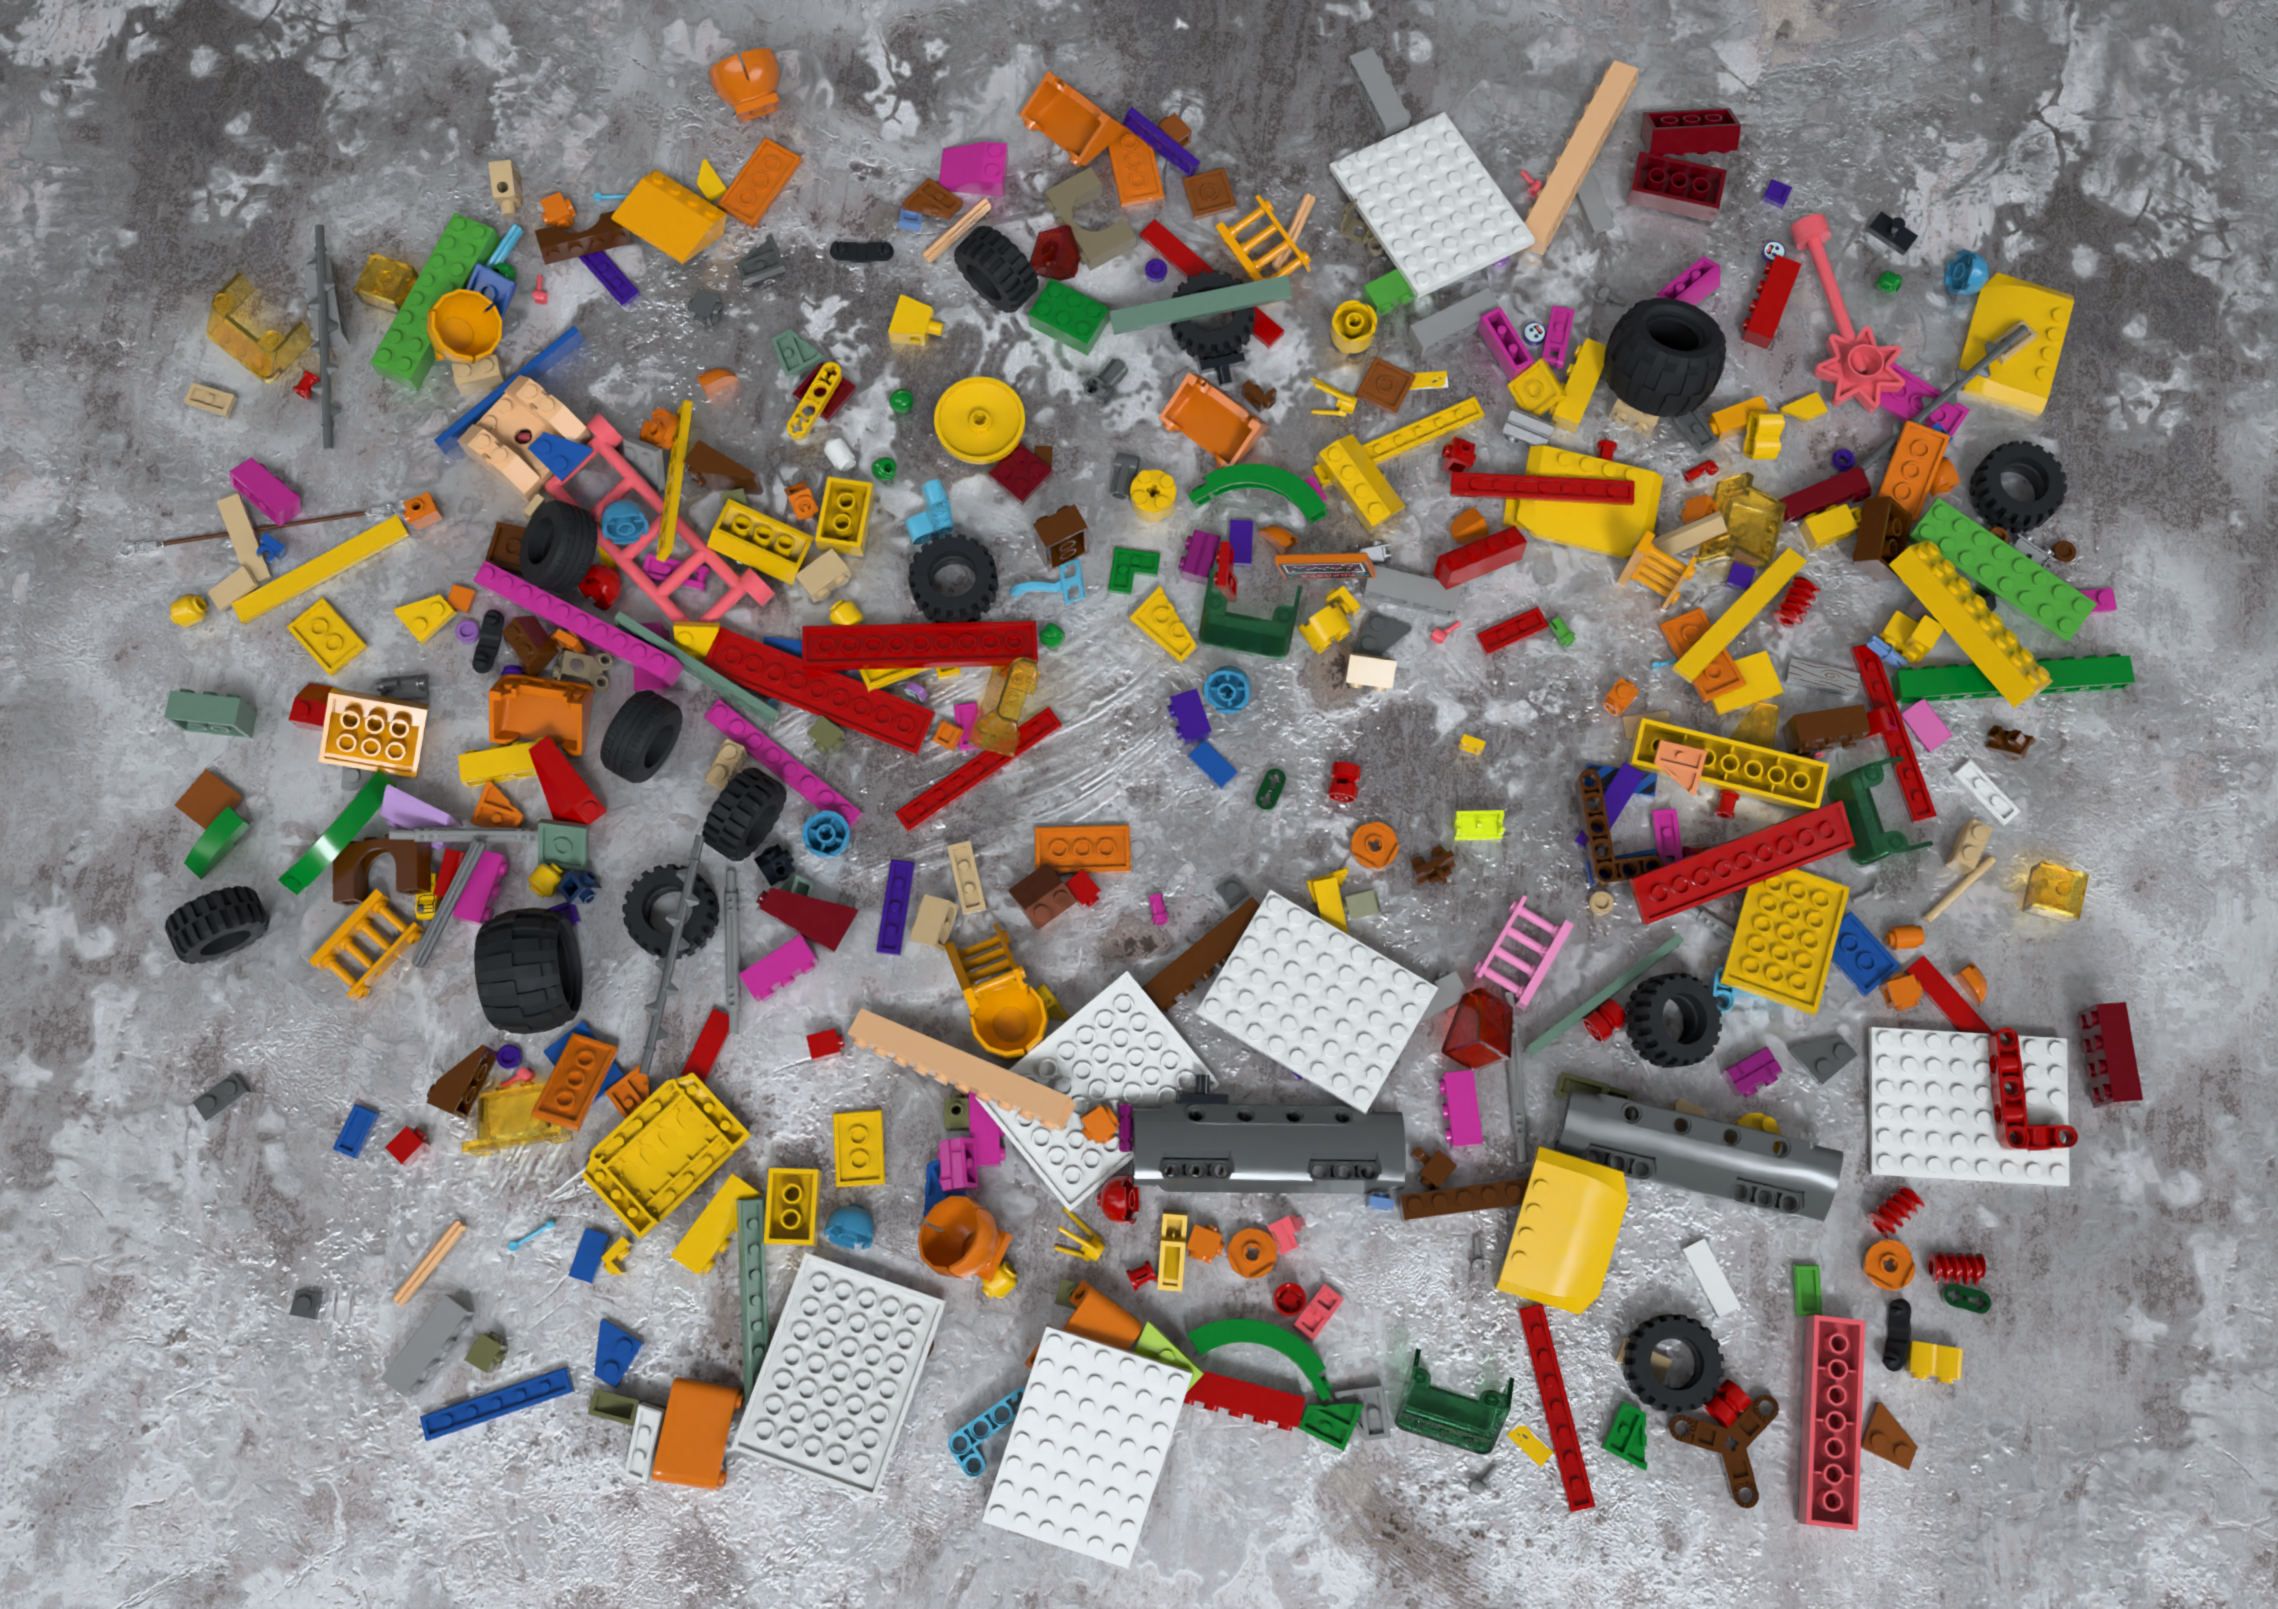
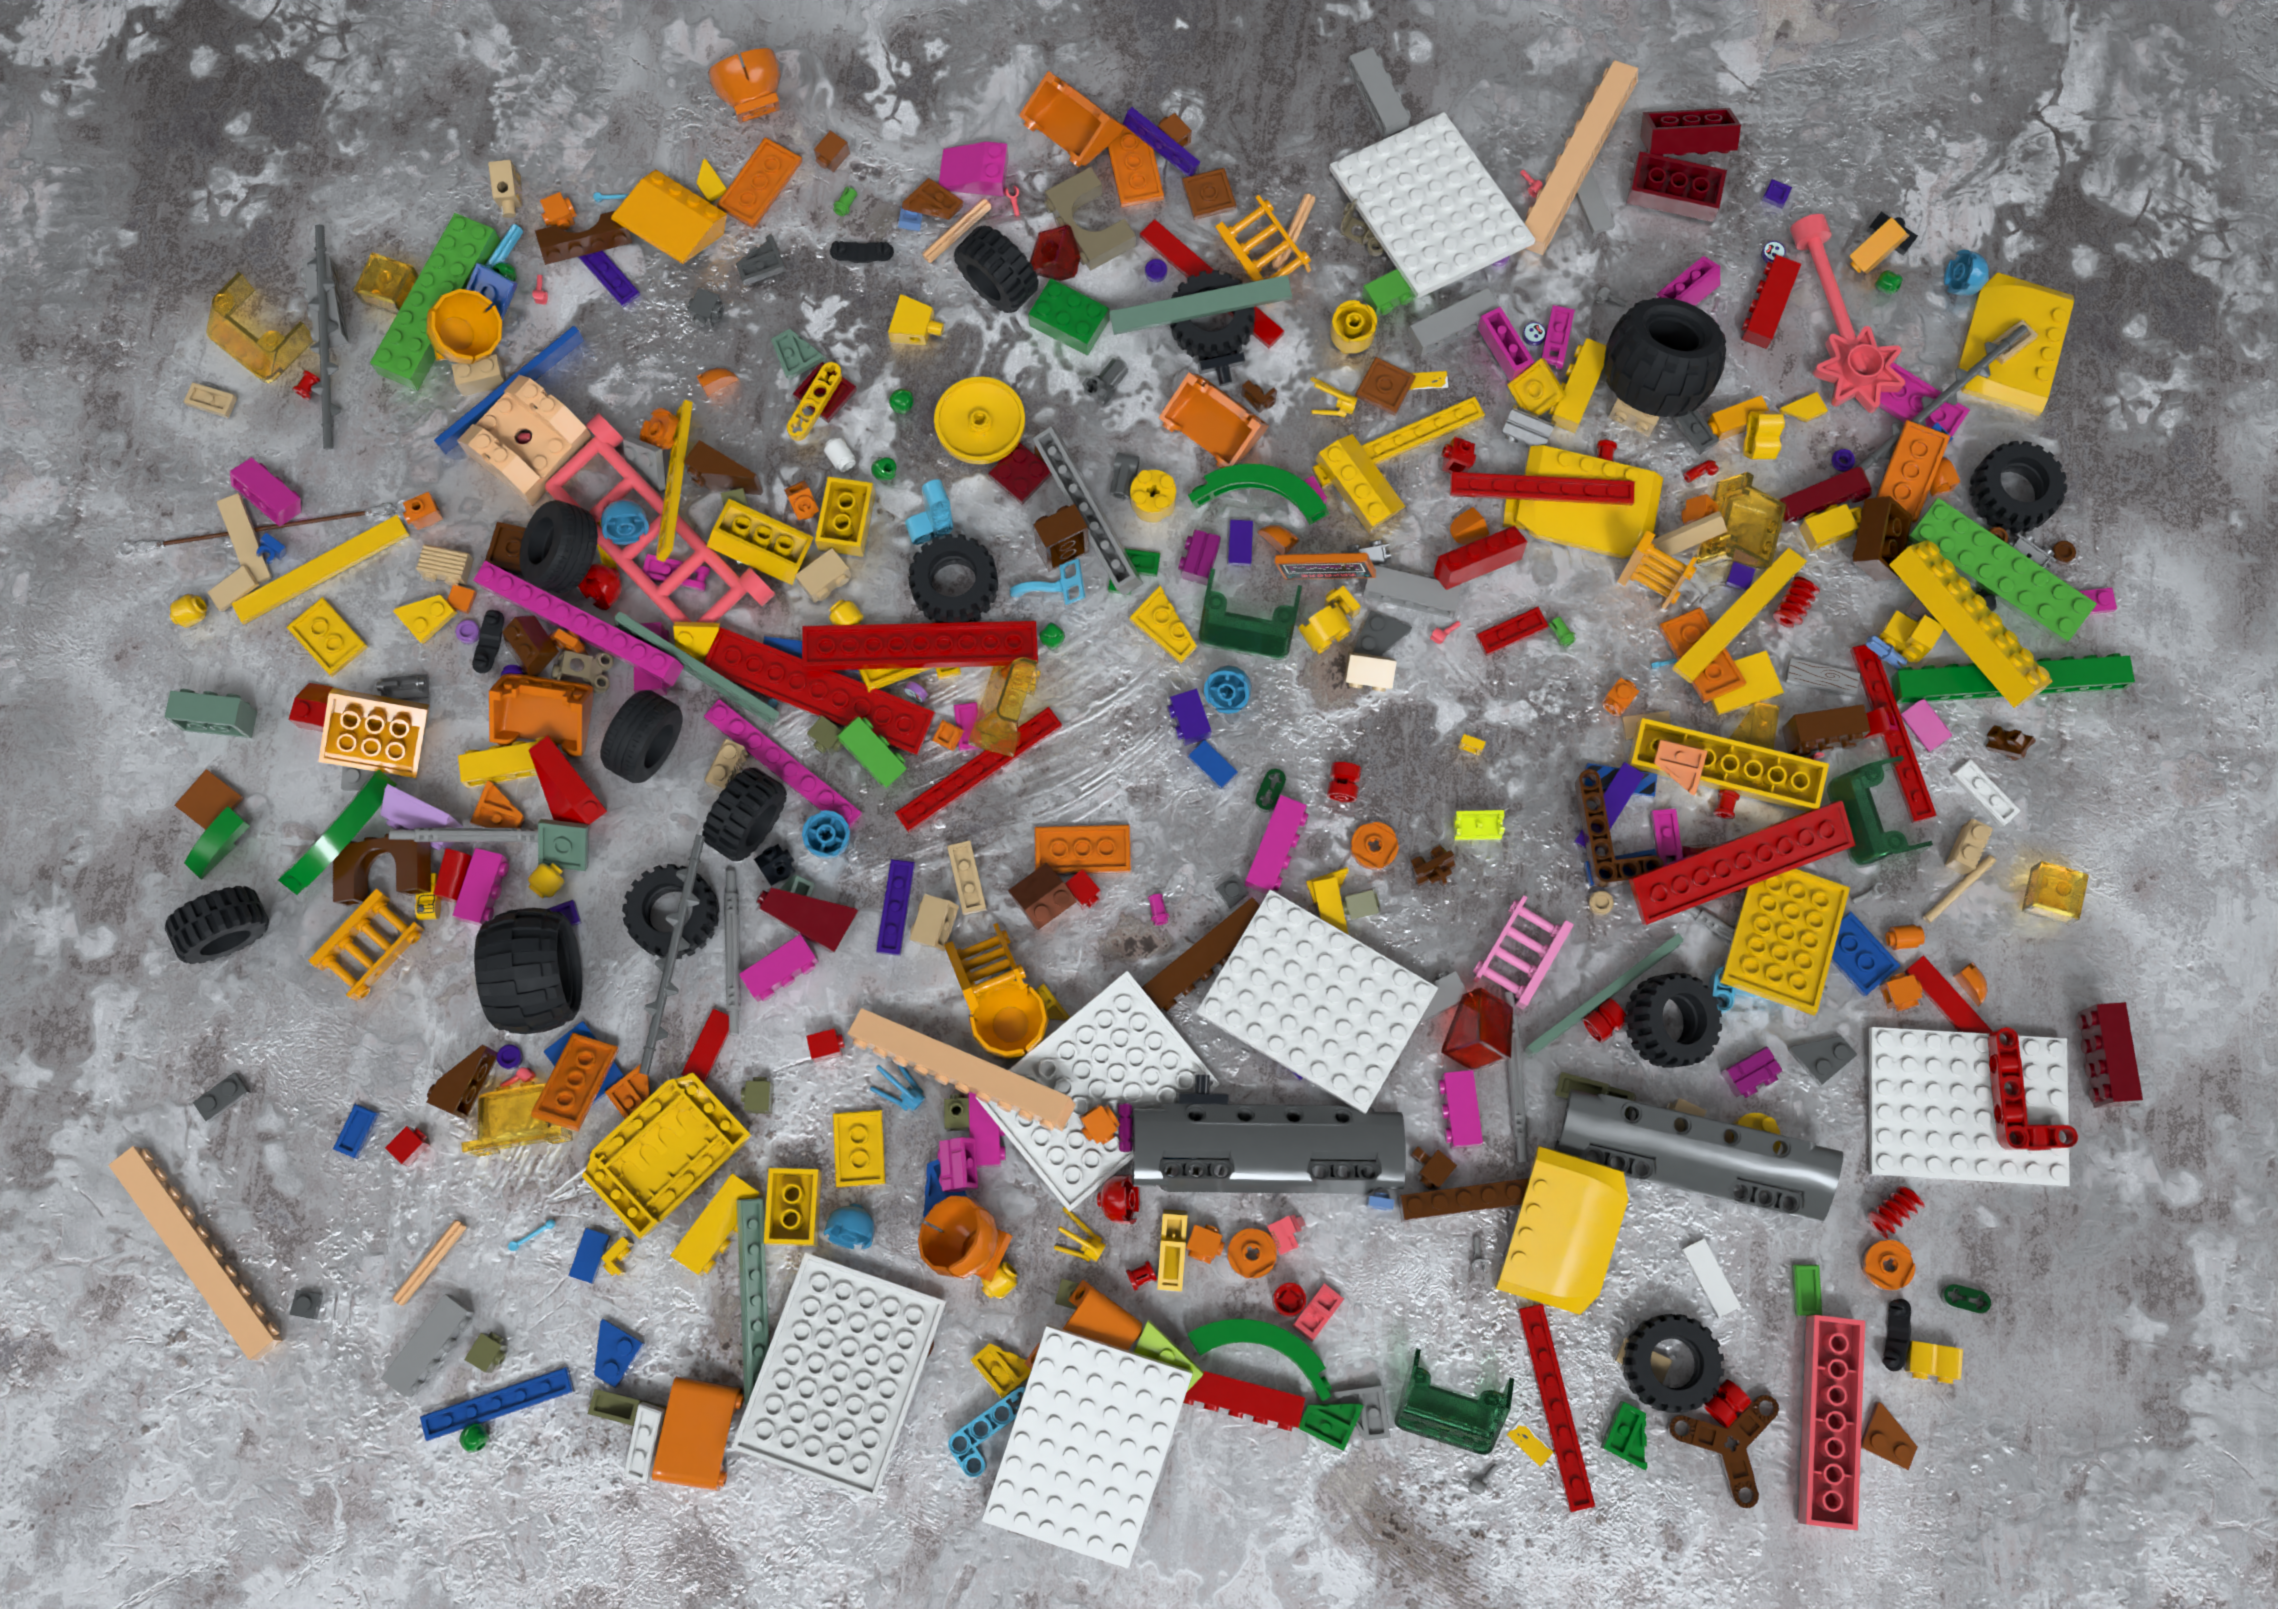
dark grey axle [411,838,487,968] -> none
tan tile [523,494,546,523] -> none
blue wing [528,432,594,482] -> none
dark blue brick [557,870,602,904] -> none
red plate [1214,542,1238,602] -> none
red piece [1927,1251,1986,1285] -> none
none -> light nougat brick [108,1146,283,1360]
none -> tan brick [416,544,474,586]
none -> green piece [459,1423,490,1453]
none -> olive brick [741,1077,774,1114]
none -> dark orange brick [814,131,850,172]
none -> bright green pin [833,187,858,217]
none -> bright green brick [835,716,907,788]
none -> dark azure plant [870,1065,926,1112]
none -> yellow wing [970,1343,1031,1400]
none -> coral hand [1004,186,1020,217]
none -> light grey brick [1032,426,1144,596]
none -> dark pink brick [1245,795,1309,895]
none -> light orange brick [1850,217,1909,274]

